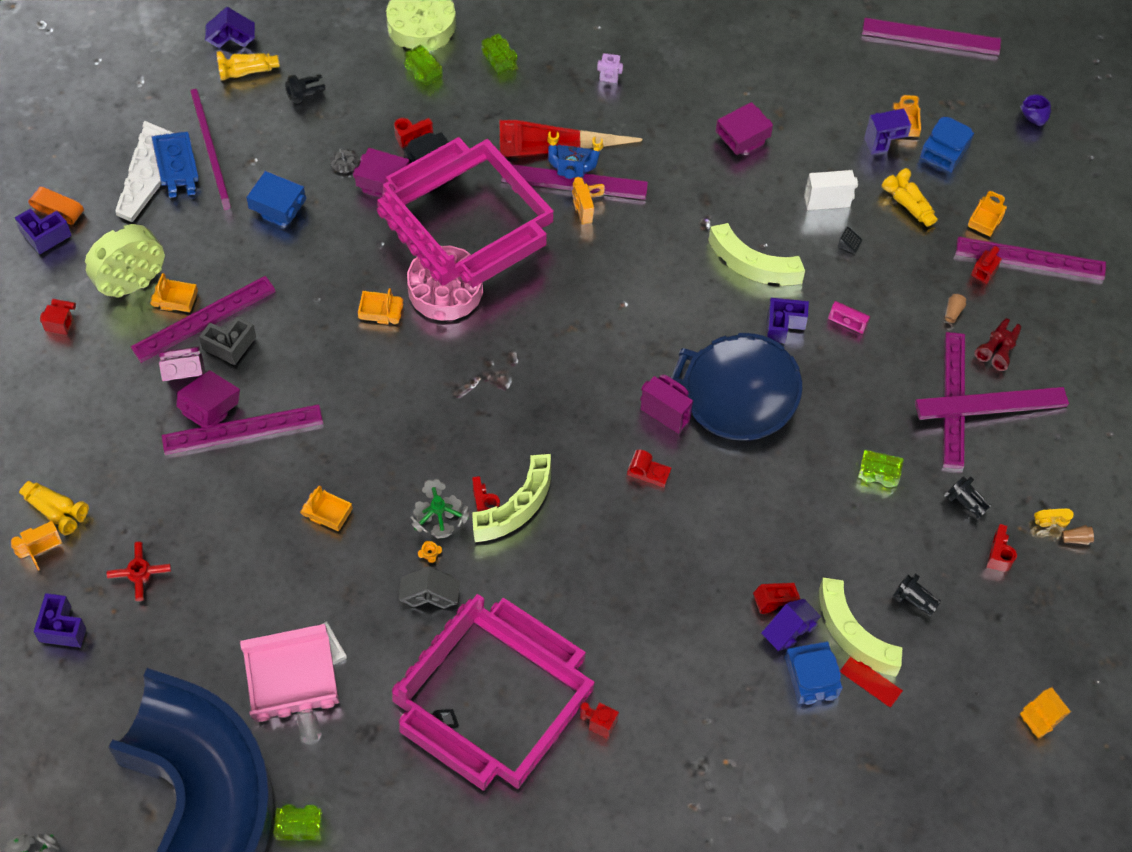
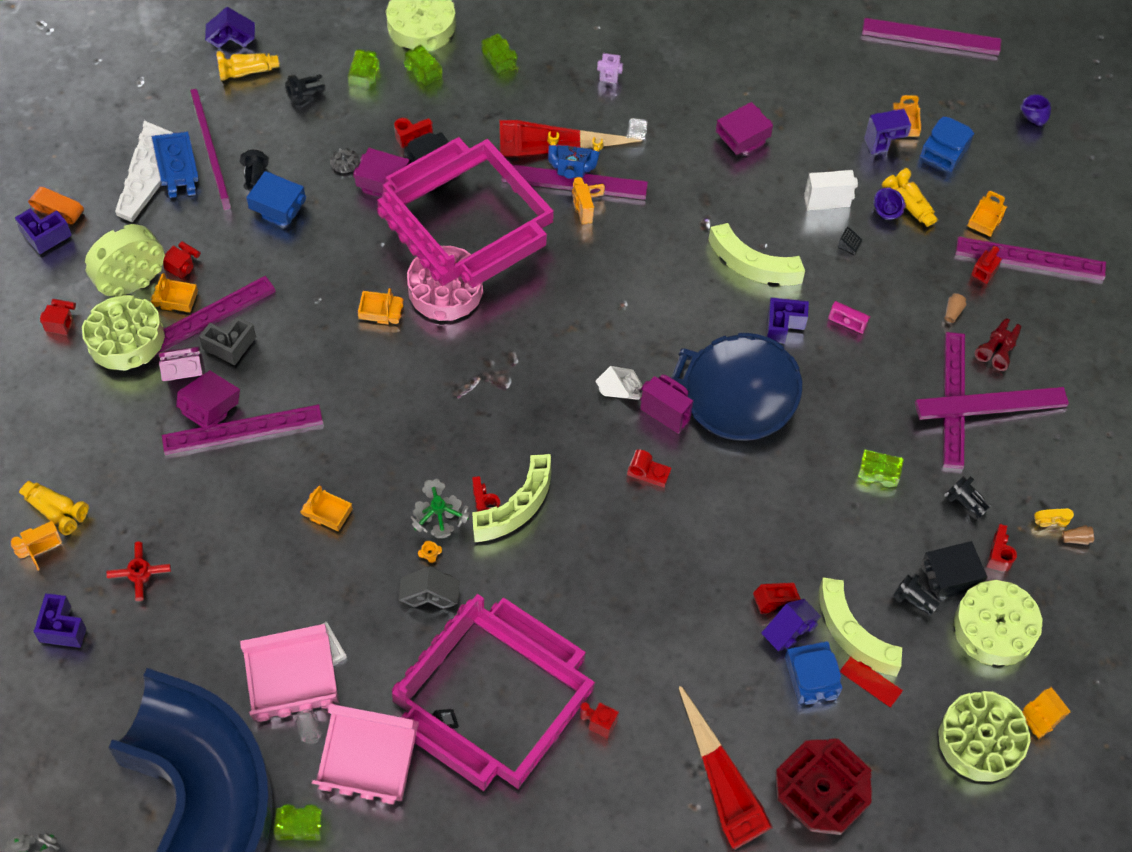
none -> yellowish green brick [82,295,165,371]
none -> red brick [163,241,201,279]
none -> black piece [240,150,269,191]
none -> bright pink panel [312,704,419,804]
none -> clear neon green brick [348,49,380,90]
none -> white slope [595,366,643,400]
none -> clear bracket [627,118,648,140]
none -> red plate [679,686,773,849]
none -> dark red piece [775,738,872,835]
none -> dark purple hair [873,188,905,220]
none -> black brick [921,541,987,598]
none -> yellowish green brick [938,691,1031,782]
none -> yellowish green brick [954,580,1043,666]

